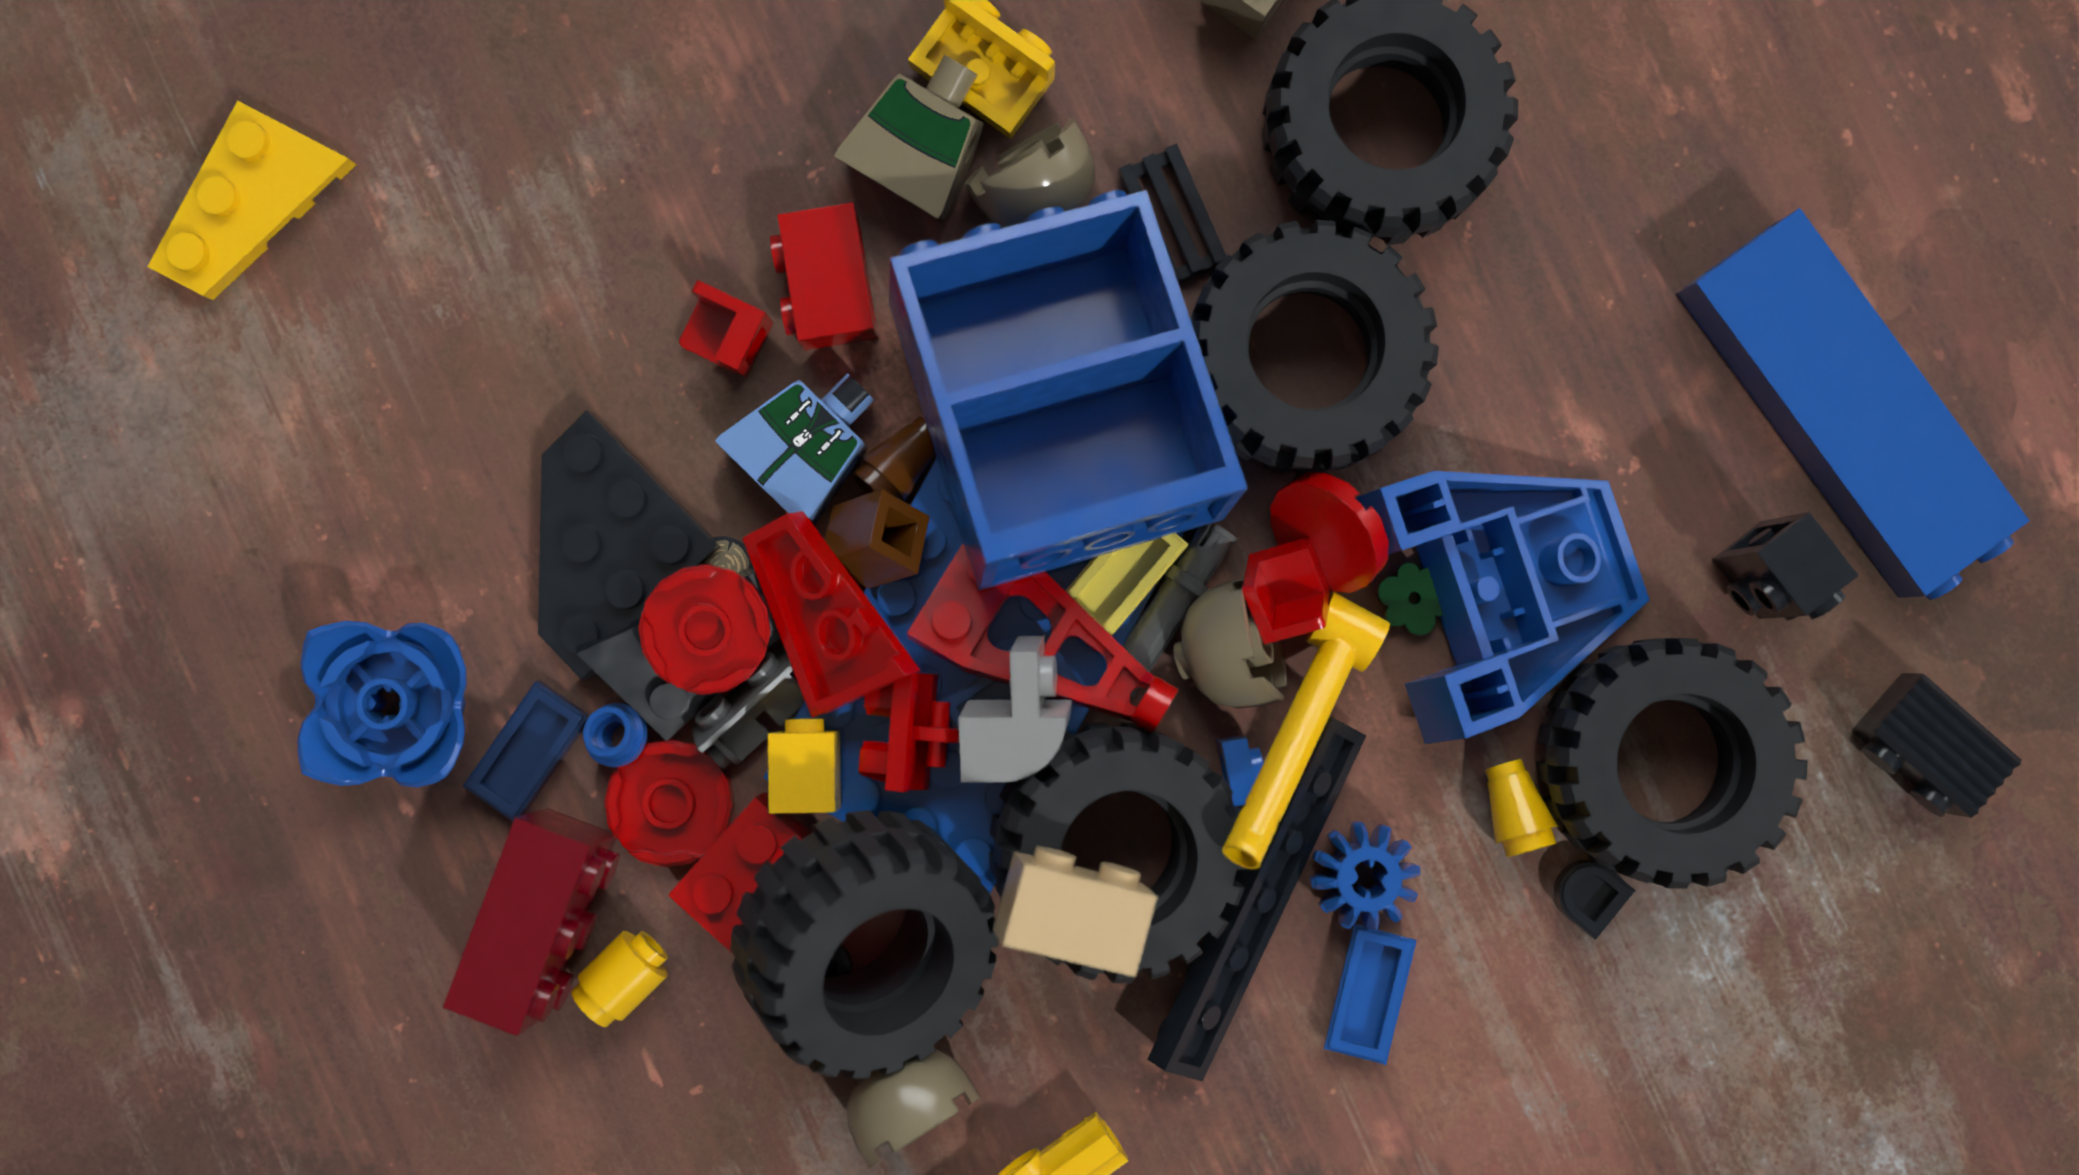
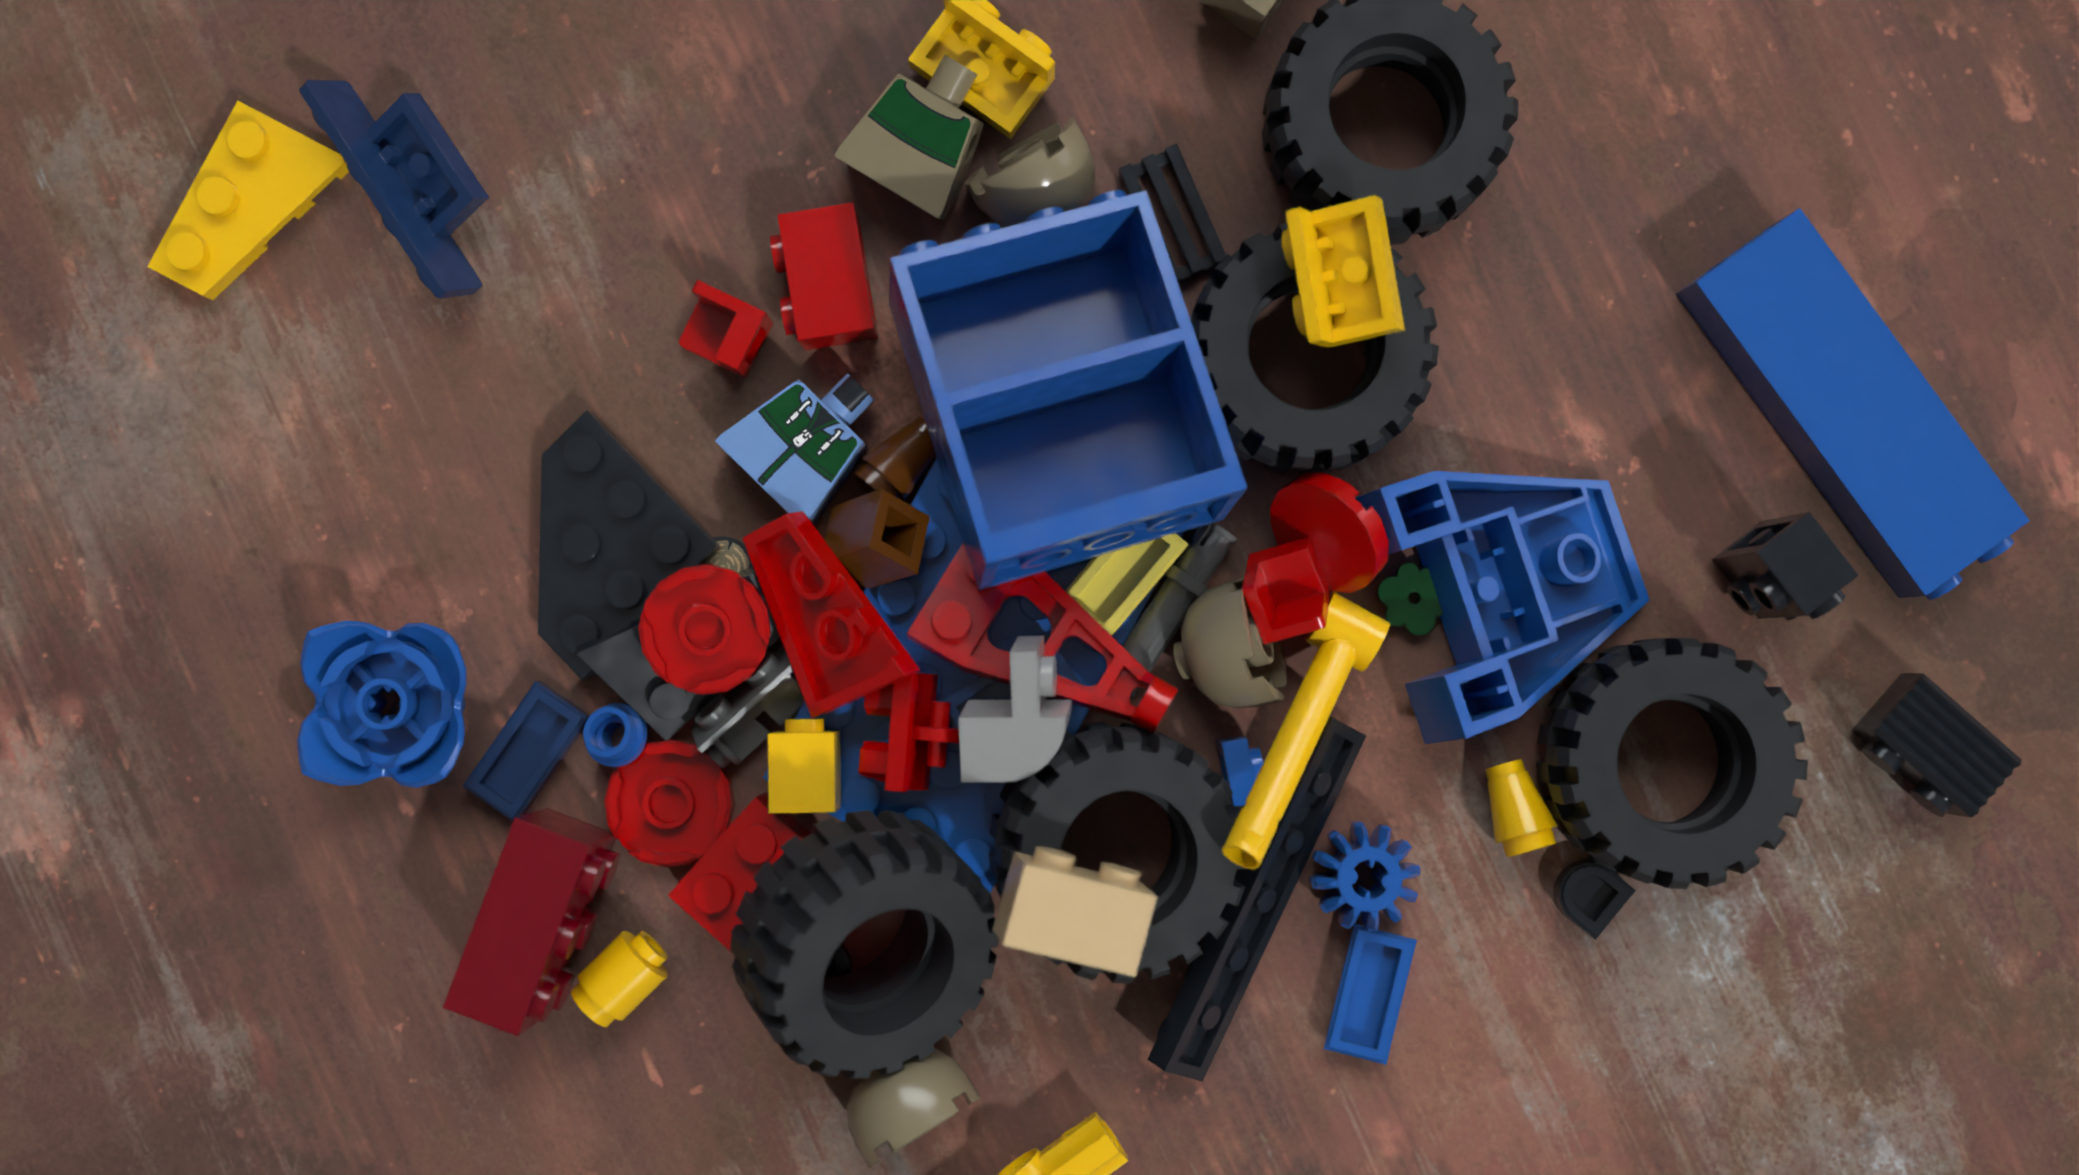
none -> dark blue bracket [299,80,489,299]
none -> yellow bracket [1282,195,1405,348]

